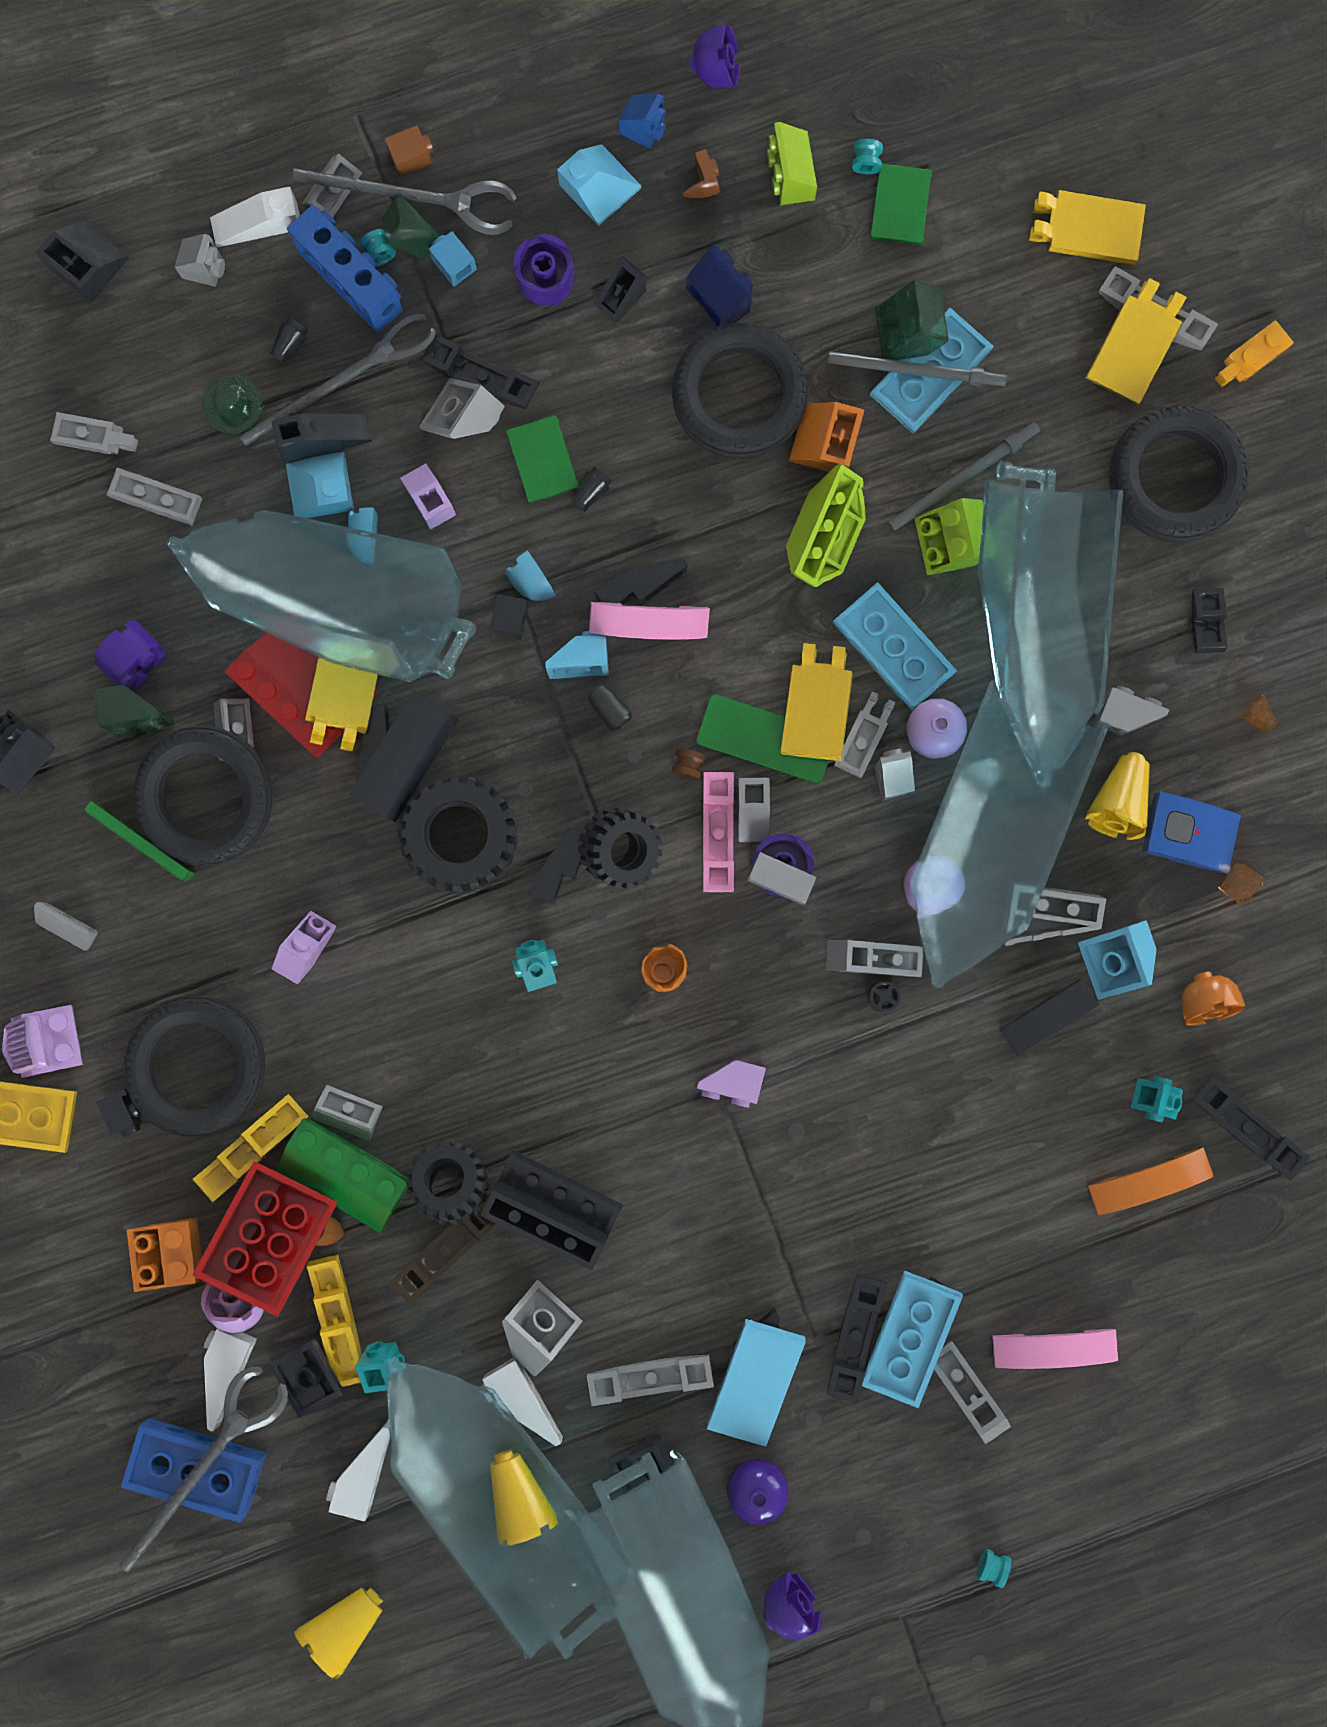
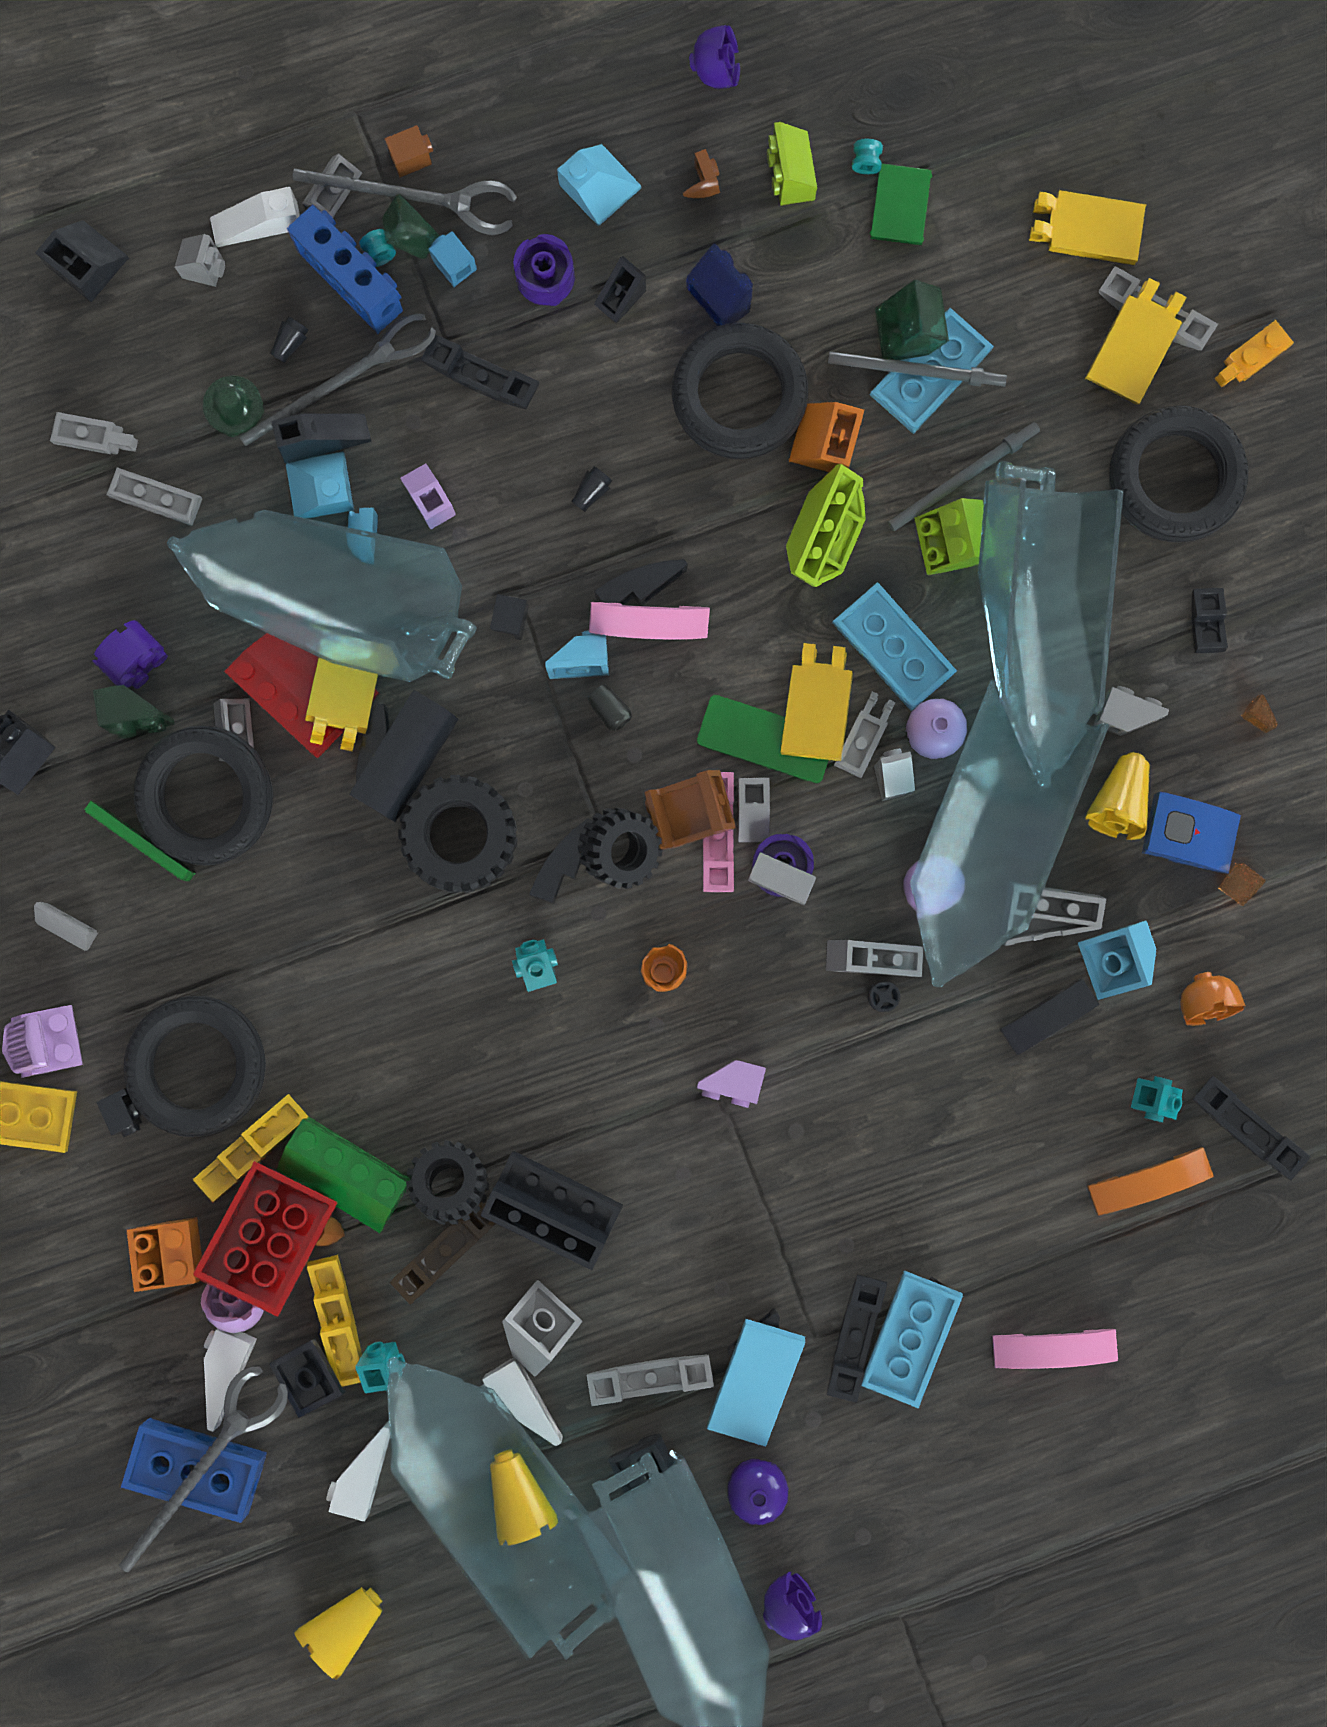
lavender slope [272,911,336,984] -> none
light grey slope [313,1085,383,1141] -> none
light grey slope [419,378,505,439] -> none
medium azure brick [505,550,556,601] -> none
green piece [506,415,579,504] -> none
blue slope [619,93,666,149] -> none
reddish brown wheel [671,748,706,780] -> none
light grey slope [934,1341,1011,1444] -> none
teal wheel [976,1548,1011,1588] -> none
none -> dark orange panel [645,770,736,850]

